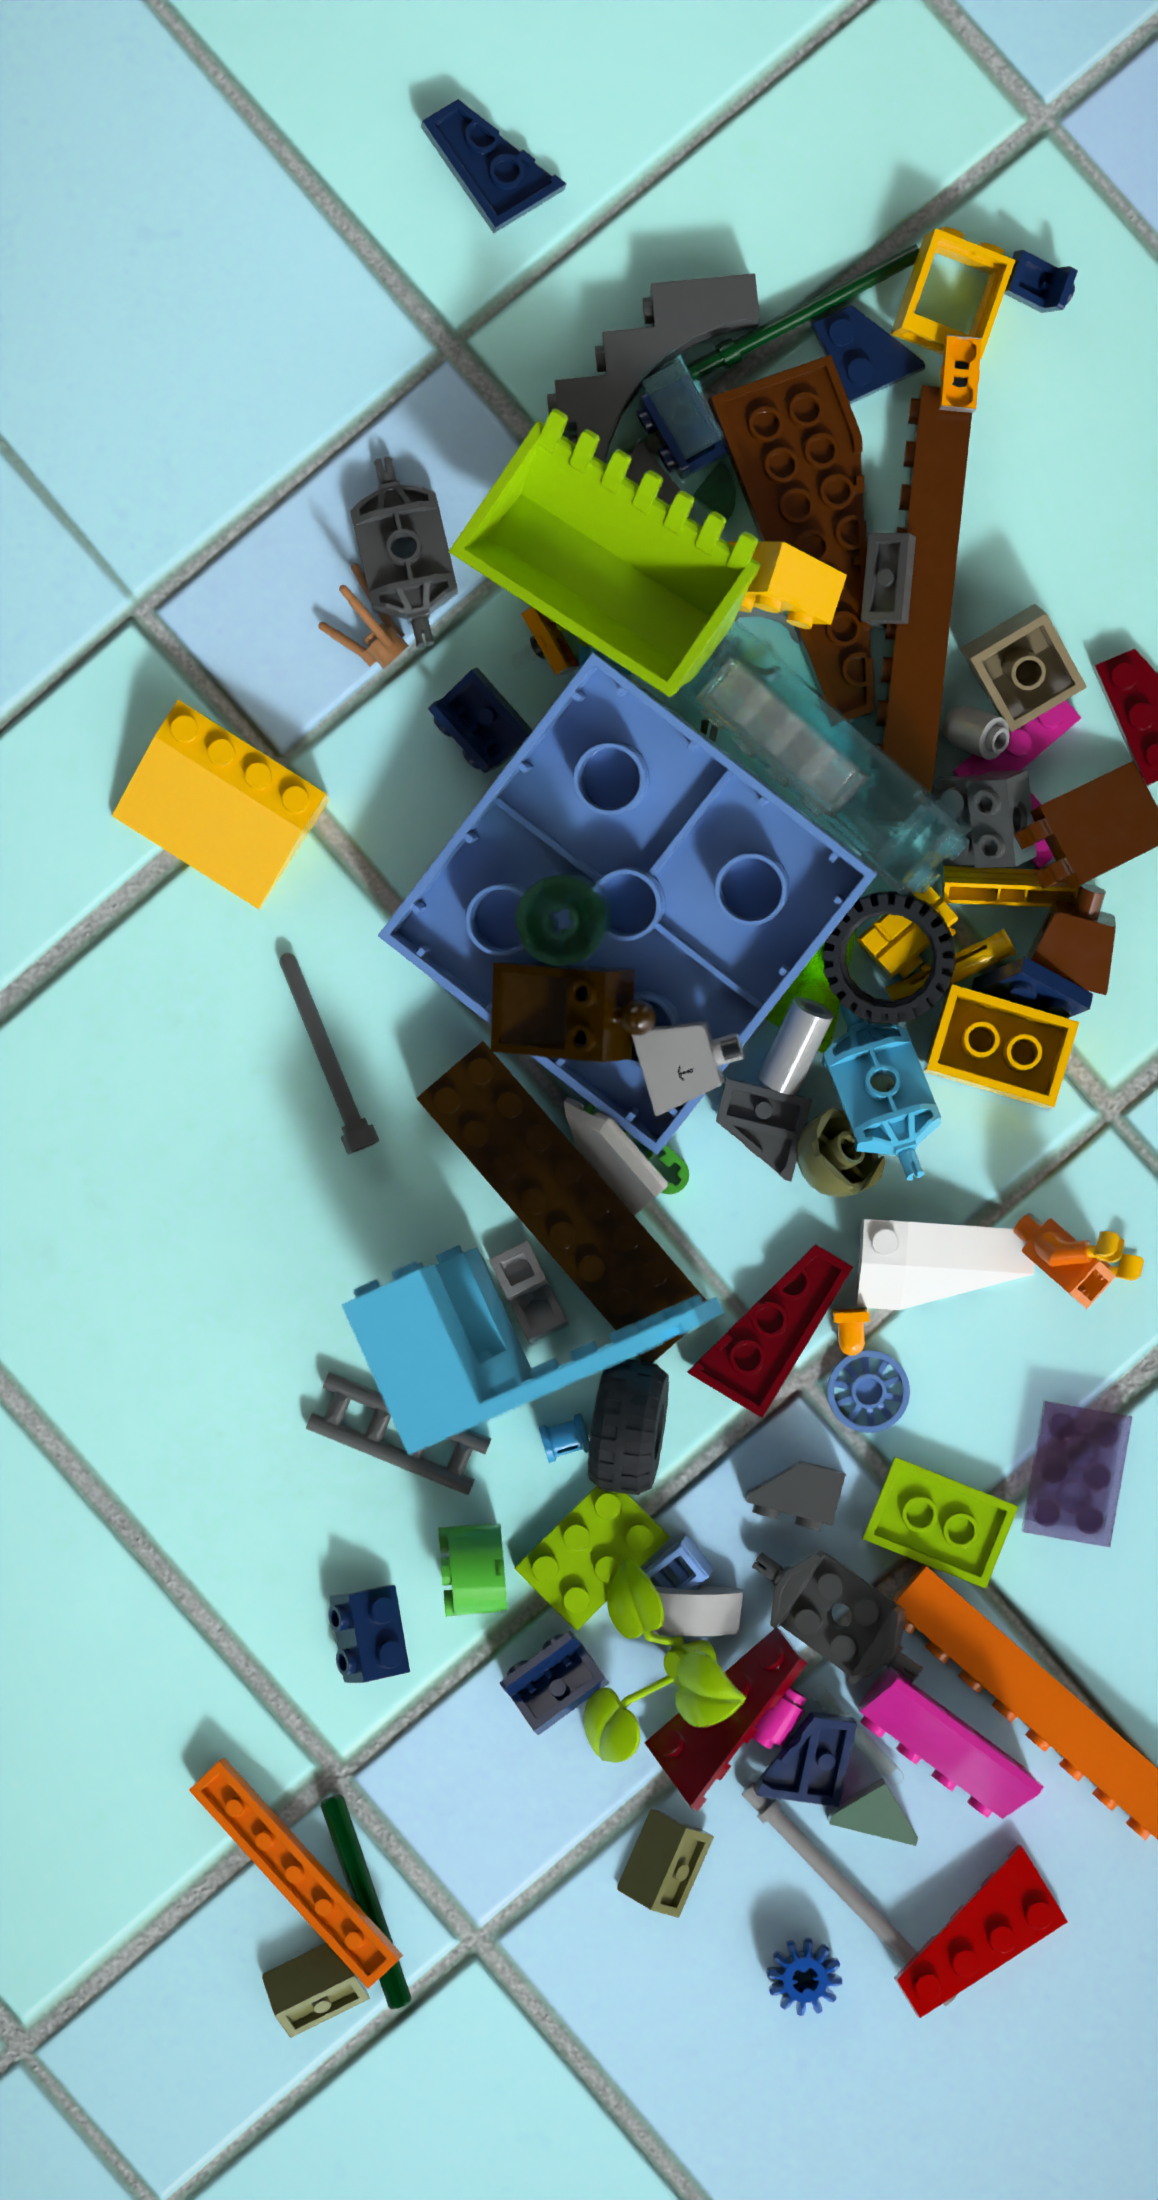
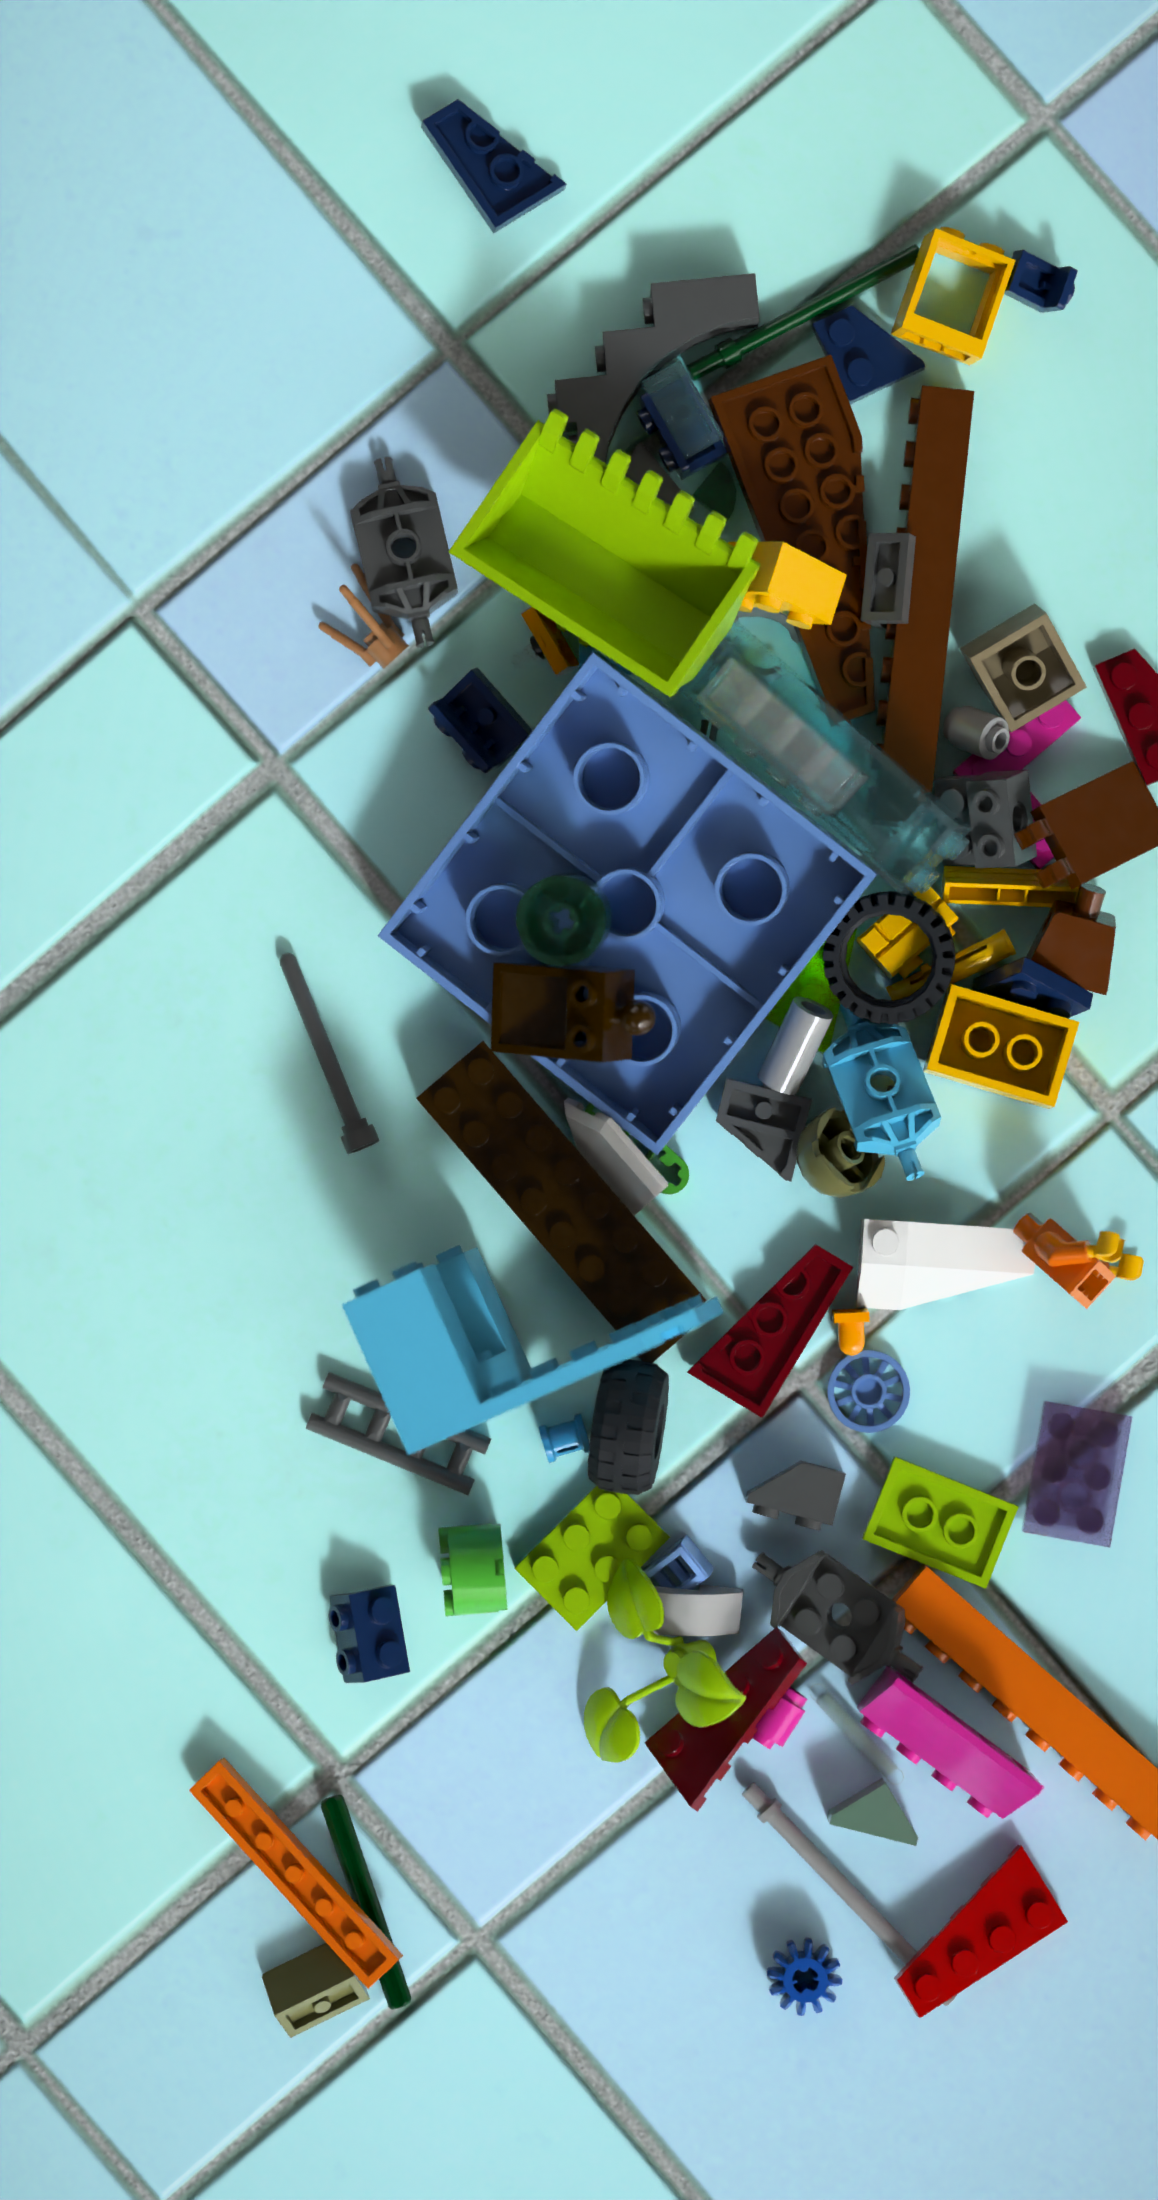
yellow slope [112,700,330,909] -> none
light grey slope [489,1241,569,1344] -> none
dark blue bracket [499,1631,609,1736] -> none
olive panel [617,1809,714,1918] -> none
light grey torso [632,1021,744,1116] -> none
dark blue wing [754,1711,857,1807] -> none
light orange piece [939,335,982,413] -> none

